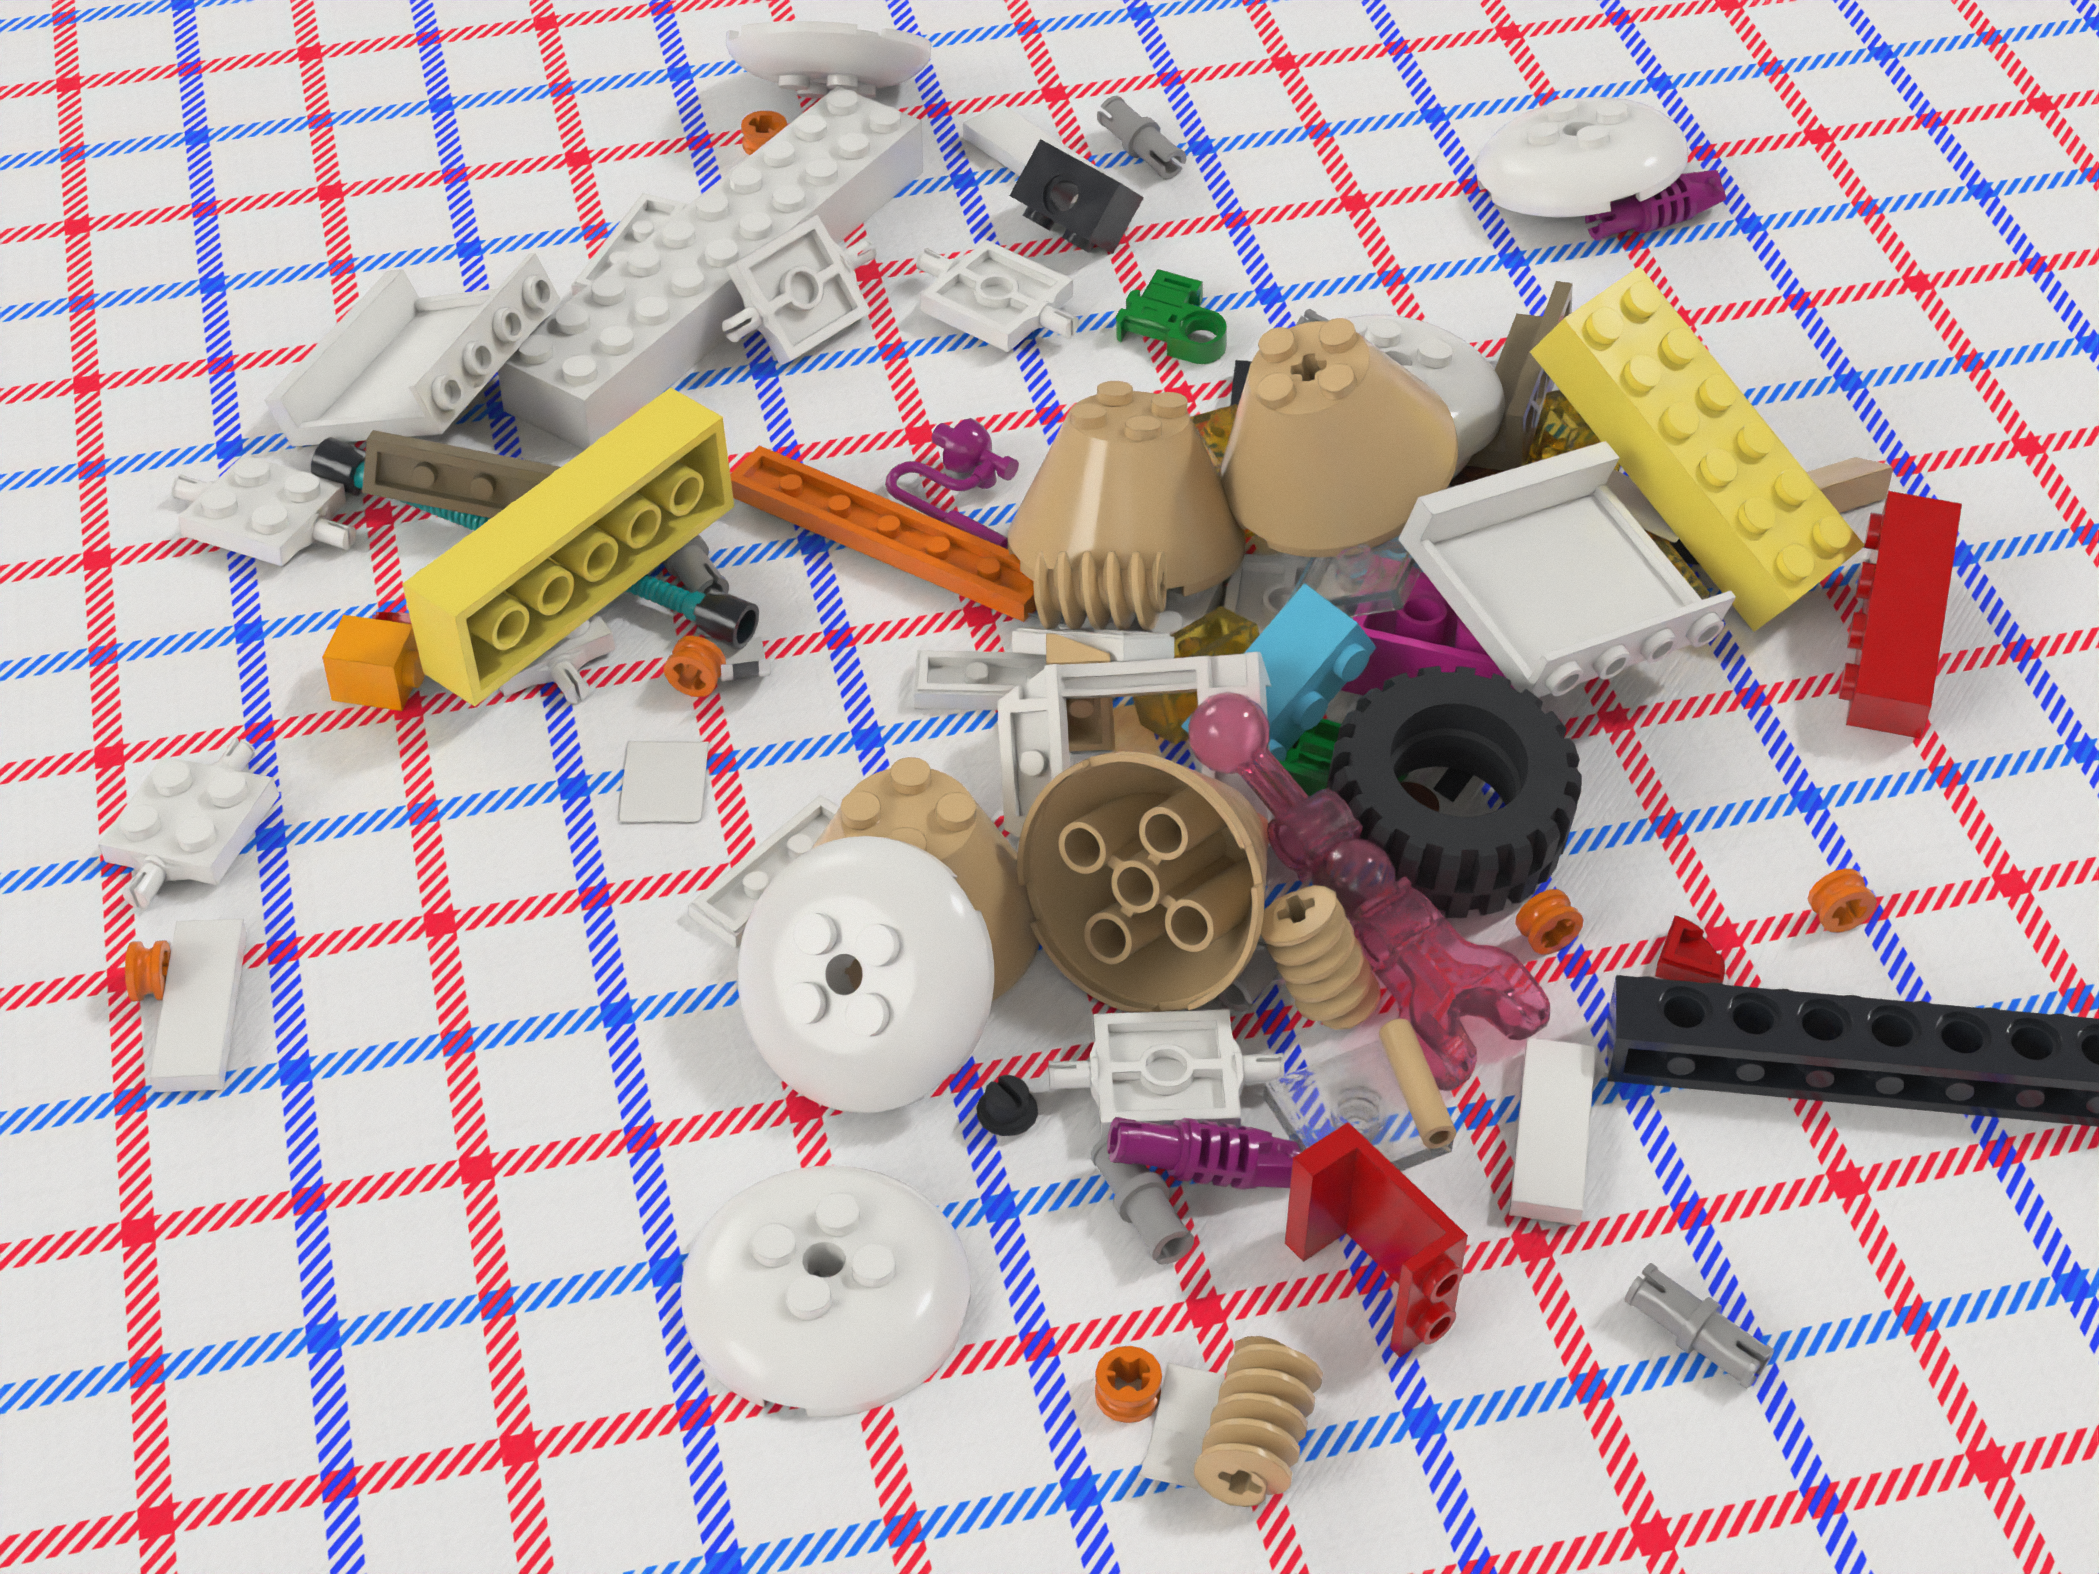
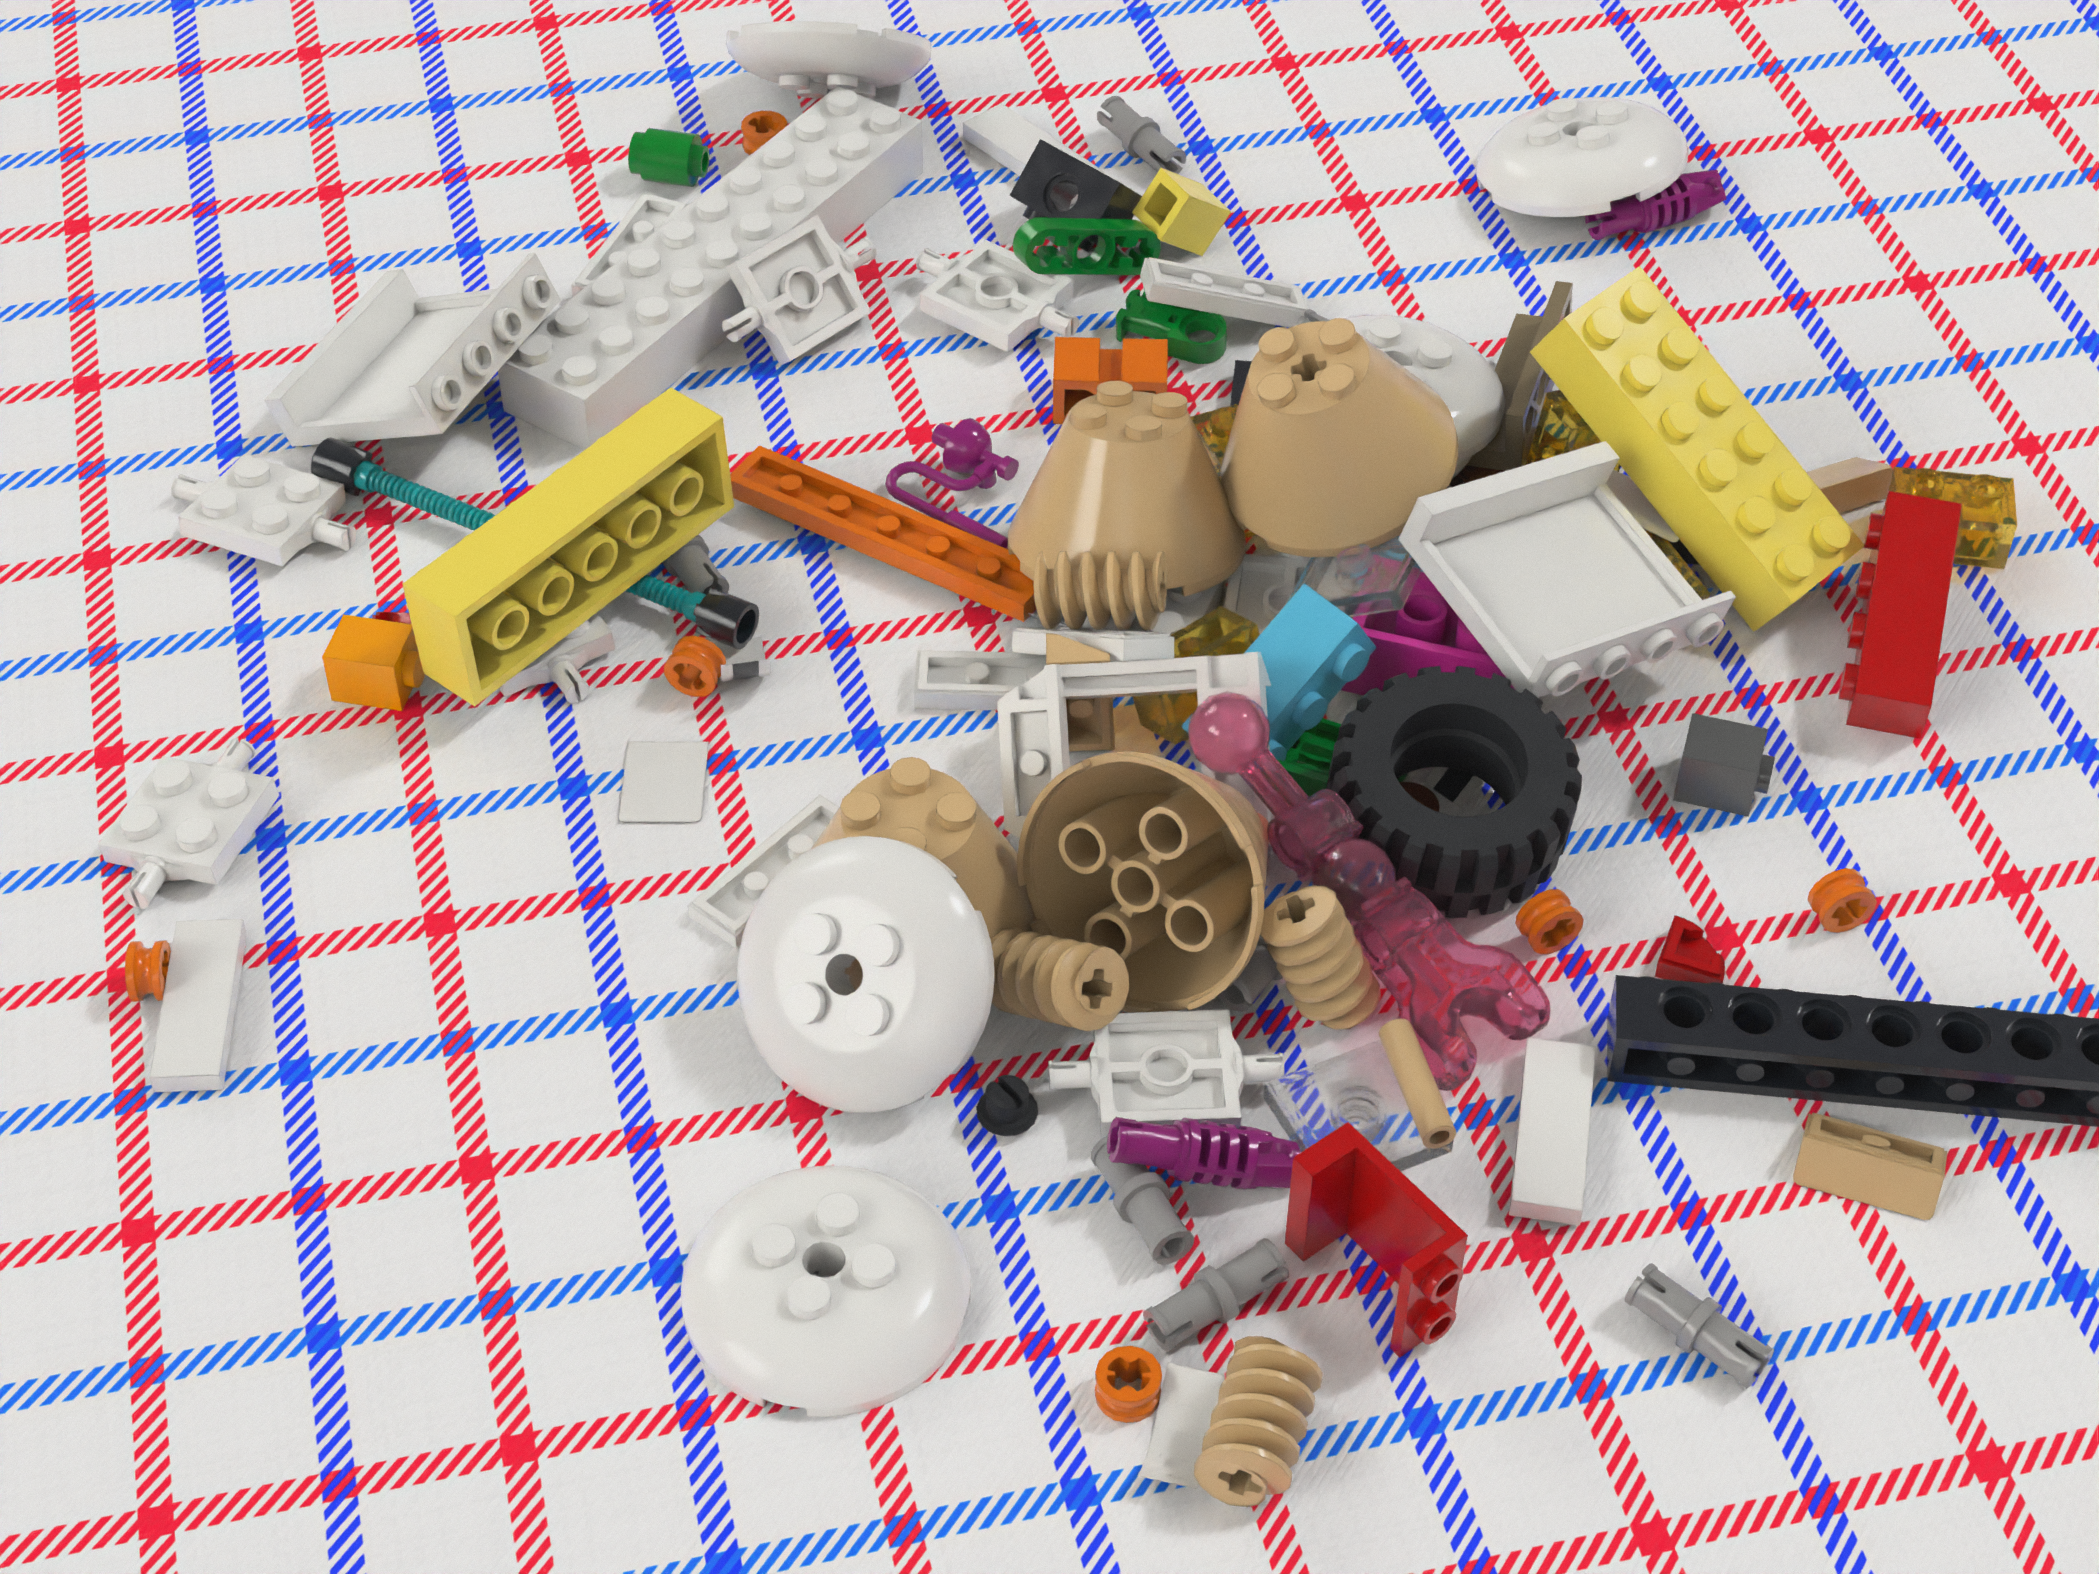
dark tan fence [362,430,561,518] -> none
none -> green brick [628,128,709,187]
none -> tan piece [991,928,1129,1031]
none -> green beam [1013,217,1161,275]
none -> orange brick [1053,337,1168,424]
none -> light yellow brick [1132,168,1231,256]
none -> white tile [1140,257,1308,328]
none -> light grey pin [1143,1238,1289,1352]
none -> dark grey brick [1673,713,1775,817]
none -> tan slope [1793,1112,1947,1220]
none -> clear yellow brick [1886,467,2017,569]

